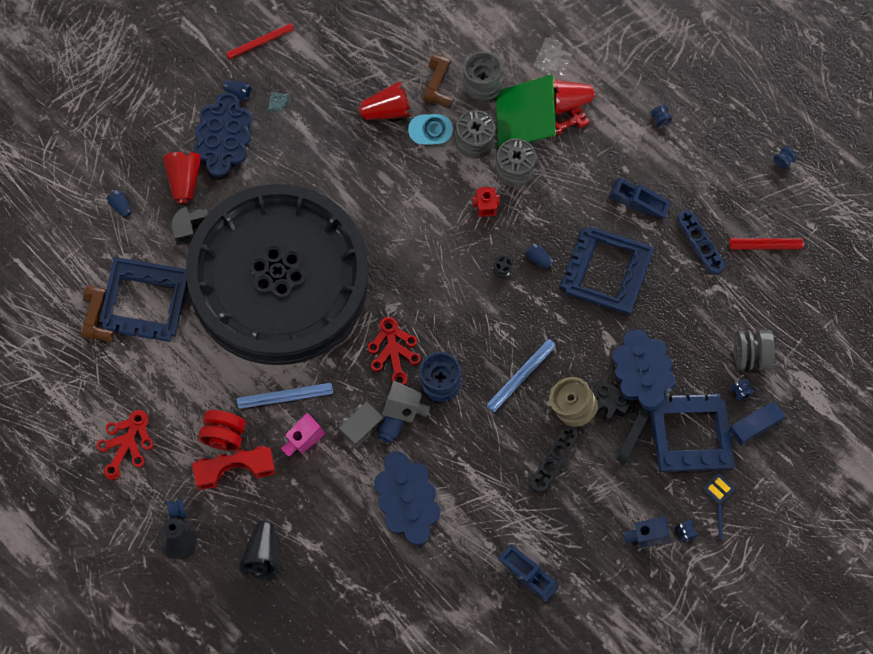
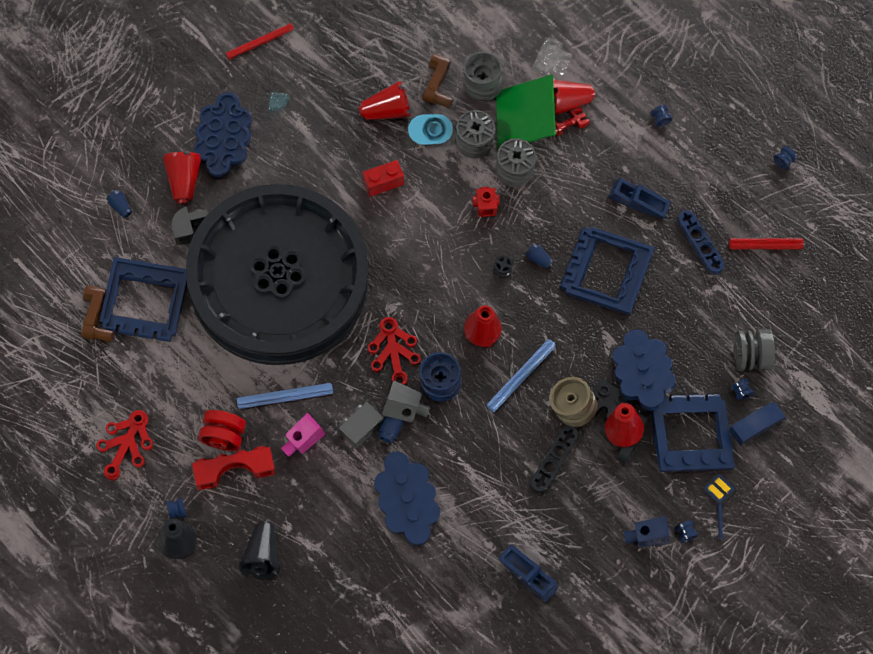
dark blue cone [223,80,252,100] -> none
none -> red brick [362,160,404,197]
none -> red cone [464,305,502,347]
none -> red cone [605,403,644,448]

